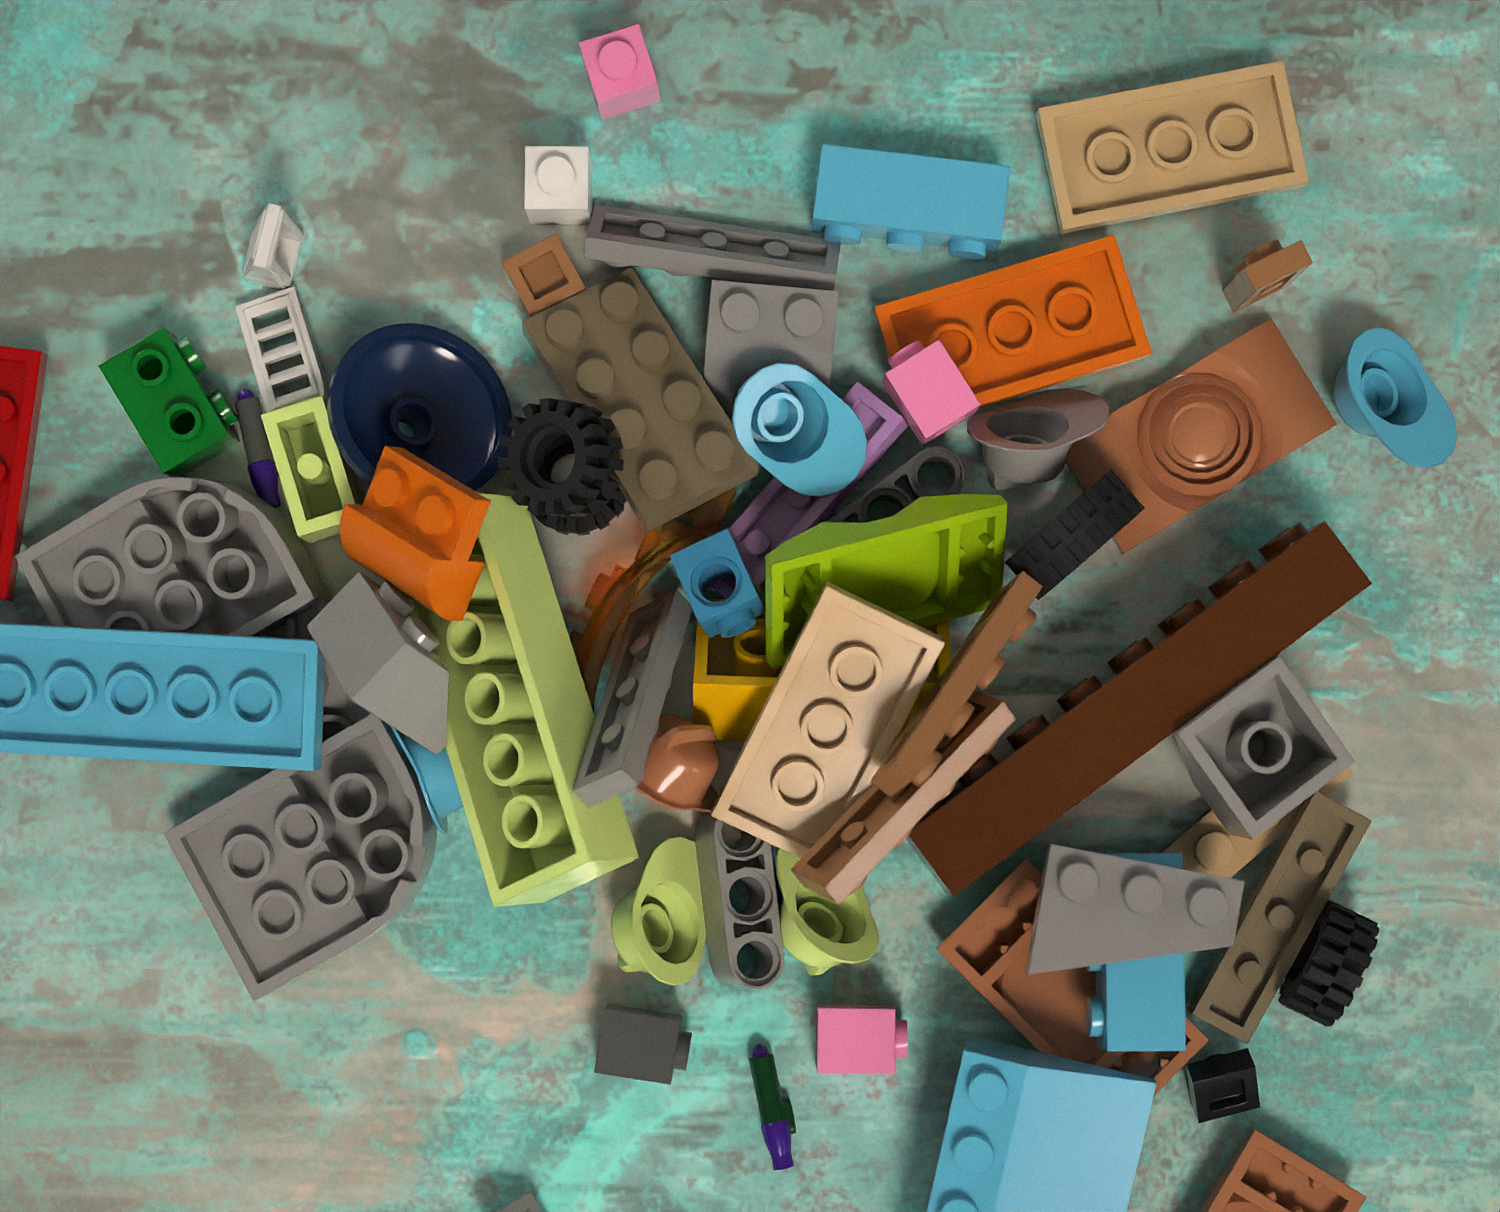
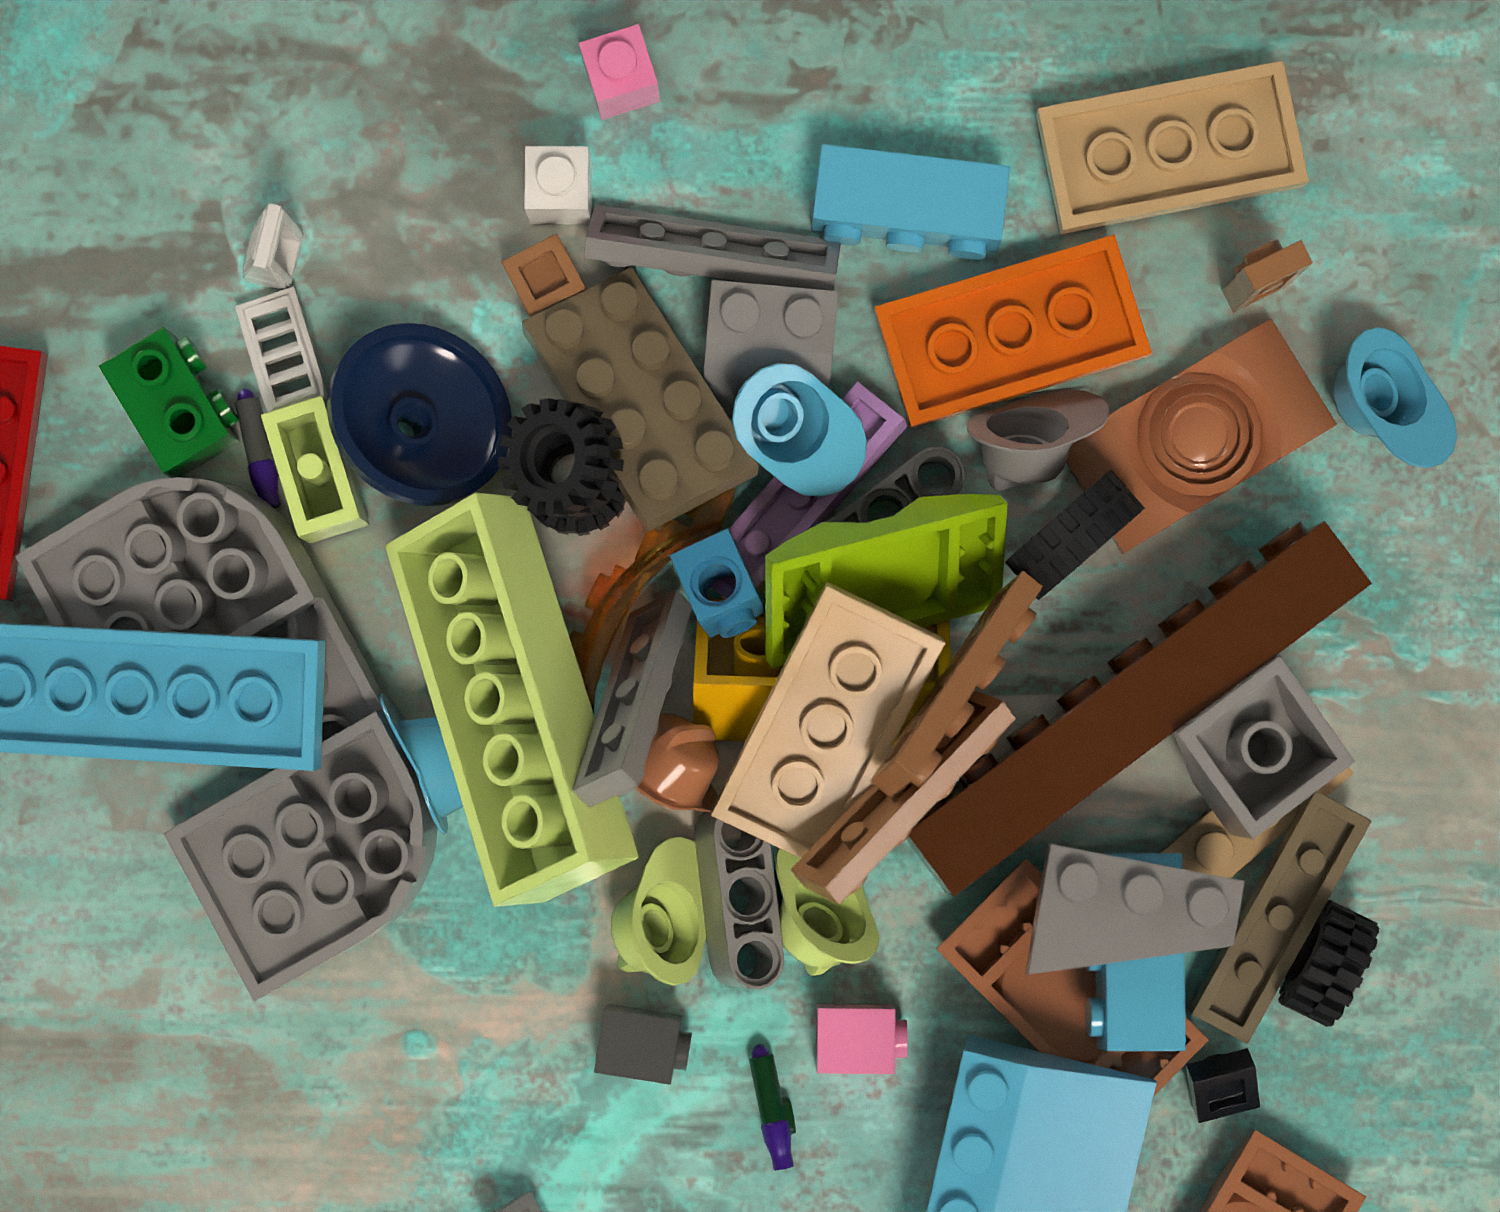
light grey slope [306,571,449,755] -> none
orange brick [340,446,491,621] -> none
bright pink brick [882,340,981,446] -> none

